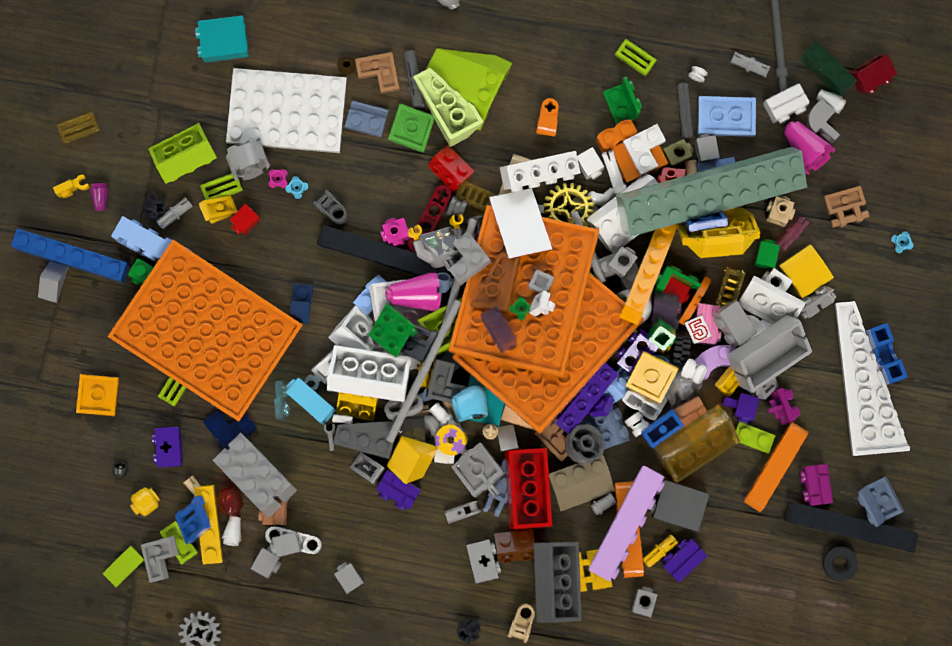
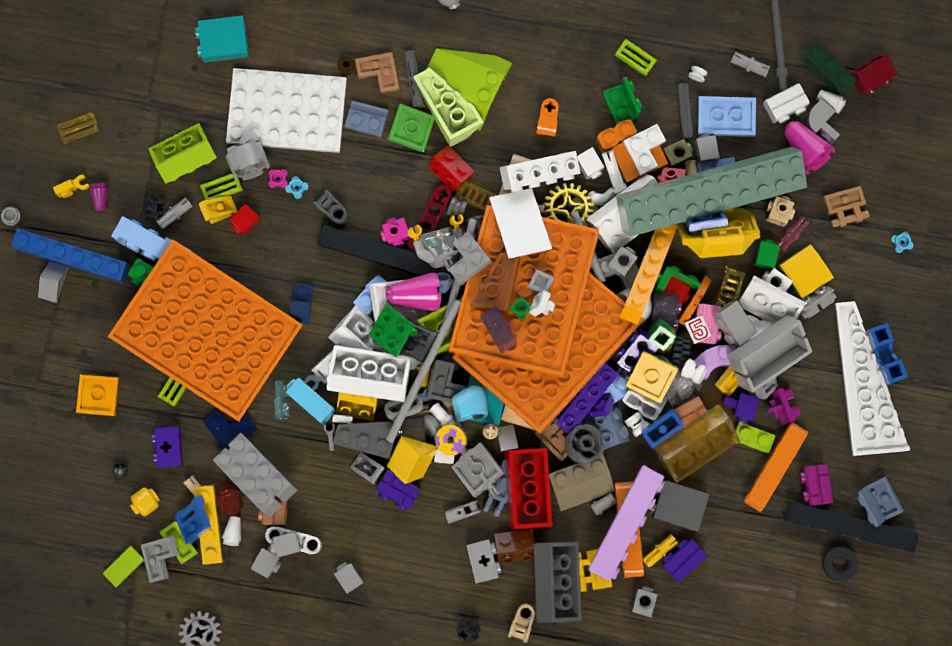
none -> light grey plate [1,207,21,226]

